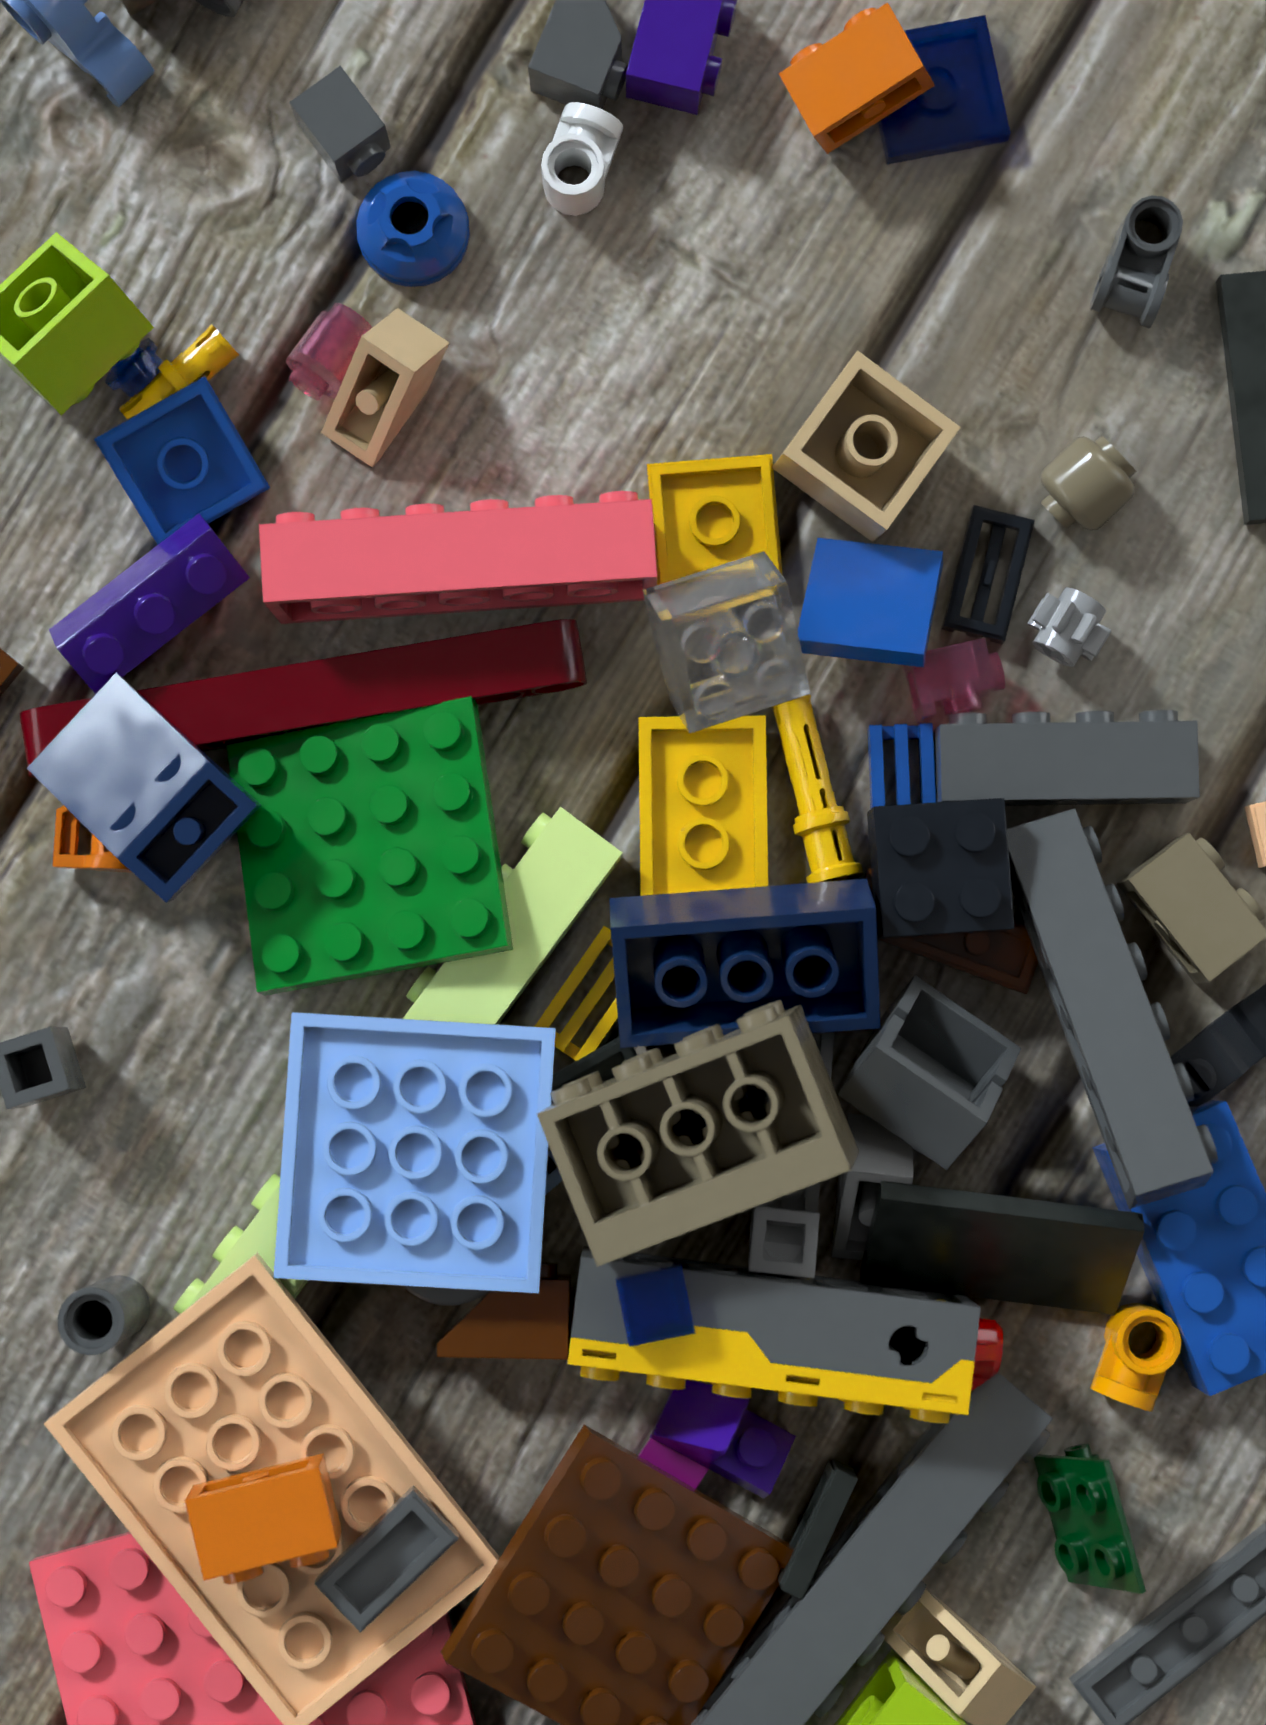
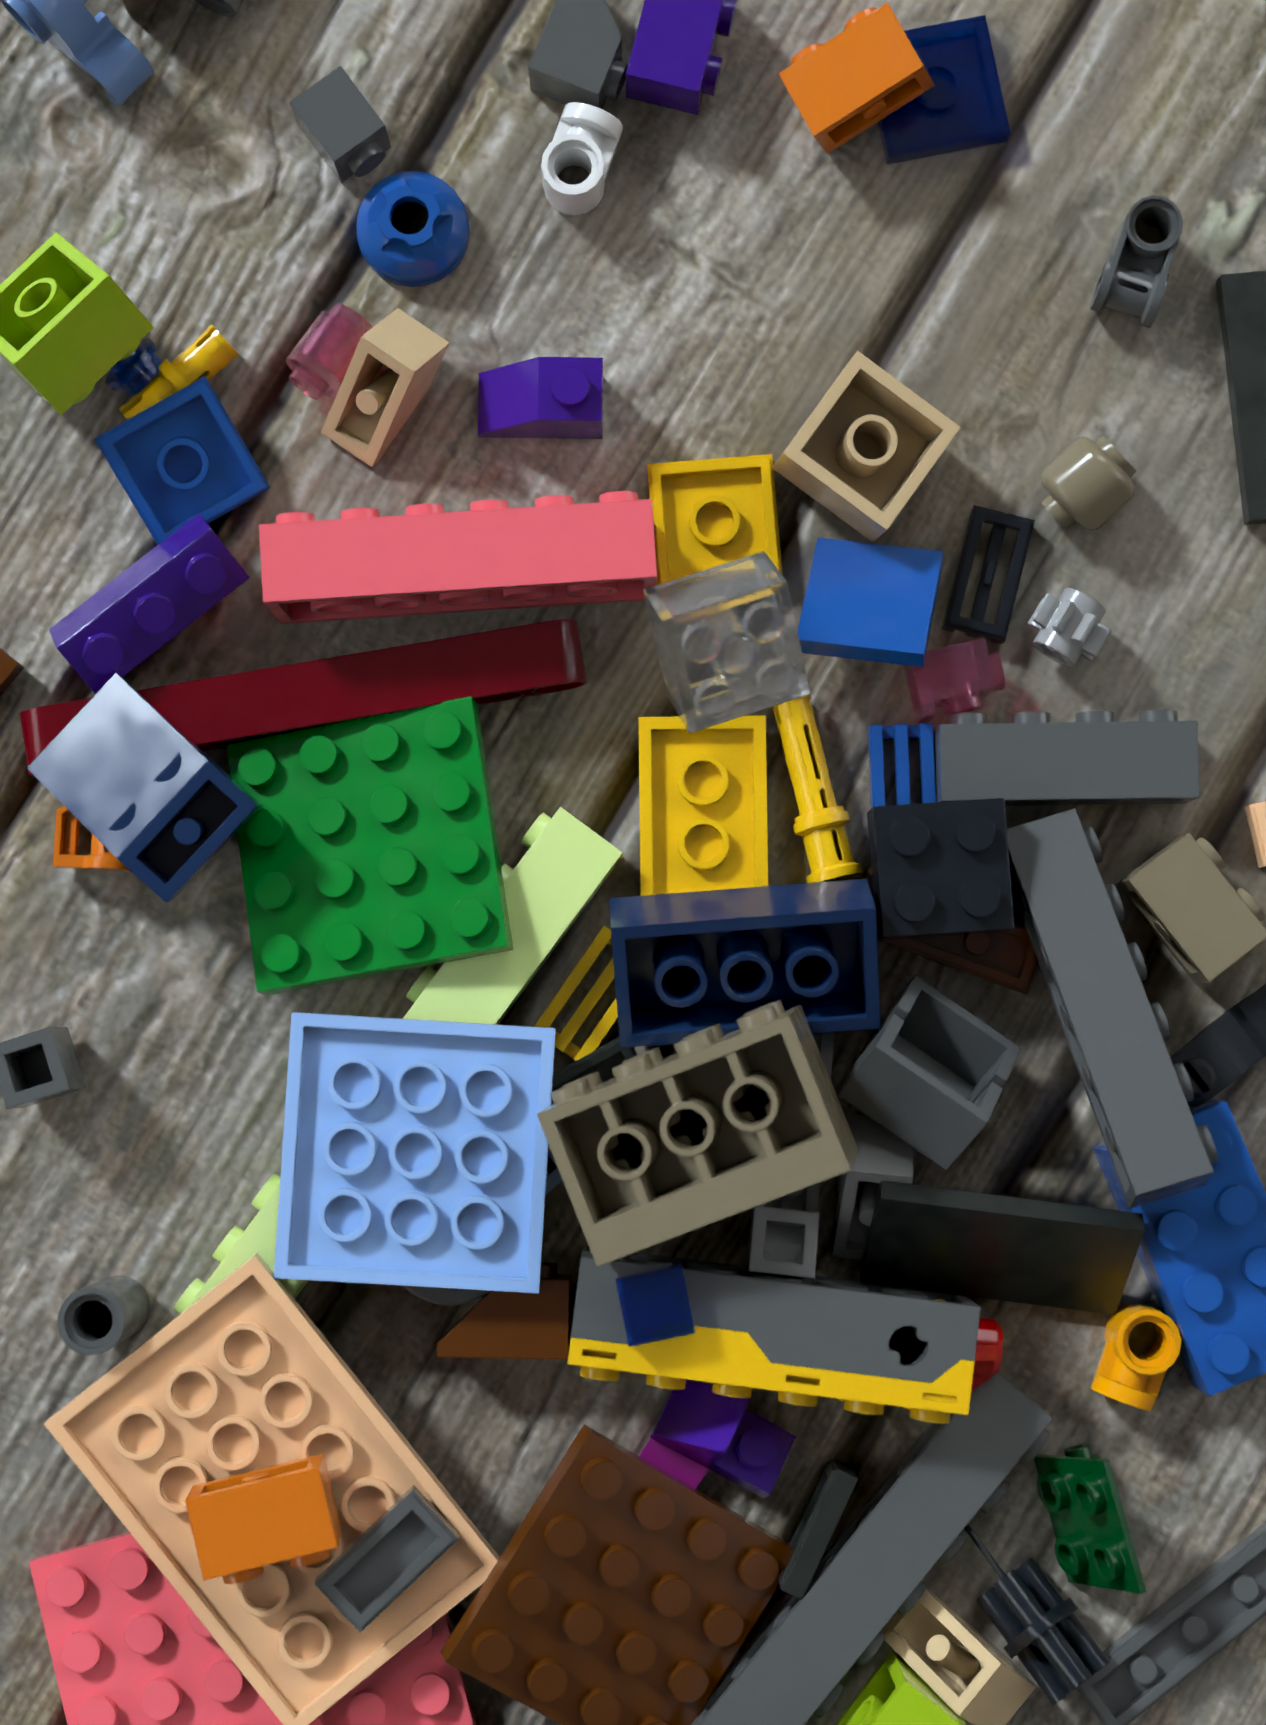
none -> dark purple slope [478,357,604,439]
none -> black piece [964,1524,1110,1706]

